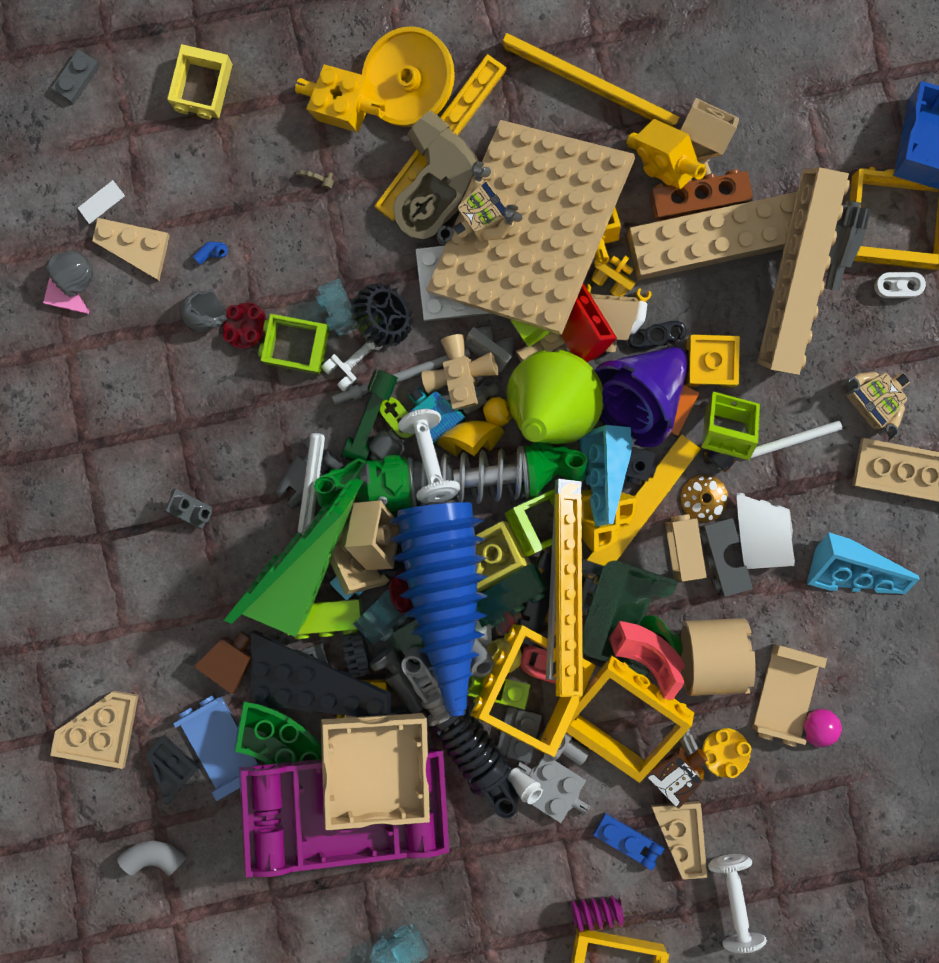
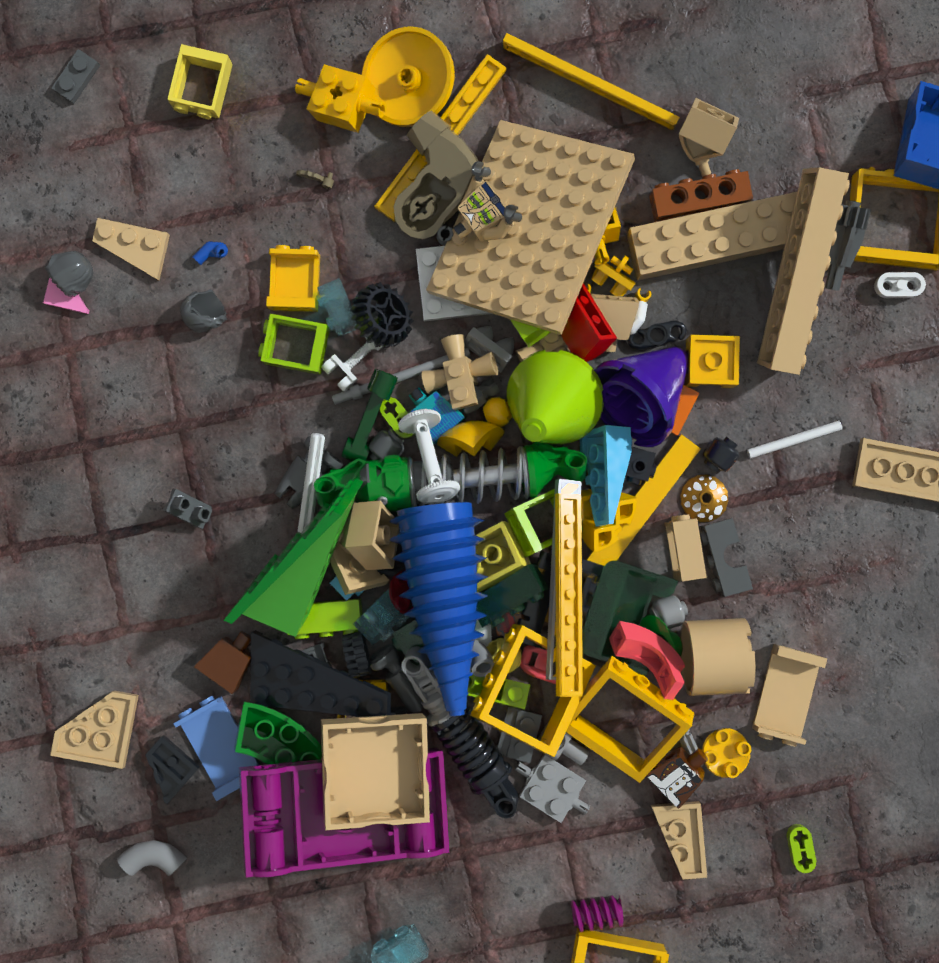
white sticker [78,180,125,224] -> none
dark red dish [223,302,267,349] -> none
white cone [507,768,543,804] -> none
blue plate [593,812,665,870] -> none
yellow brick [626,119,707,189] -> none
lime window [702,392,760,460] -> none
white hose [708,854,767,953] -> none
white slope [737,493,795,569] -> none
dark pink hair [803,709,842,748] -> none
medium azure wedge [807,533,919,594] -> none
torso [841,372,910,442] -> none
none -> yellow panel [266,245,320,312]
none -> light grey head [649,595,688,629]
none -> lime beam [787,824,816,873]

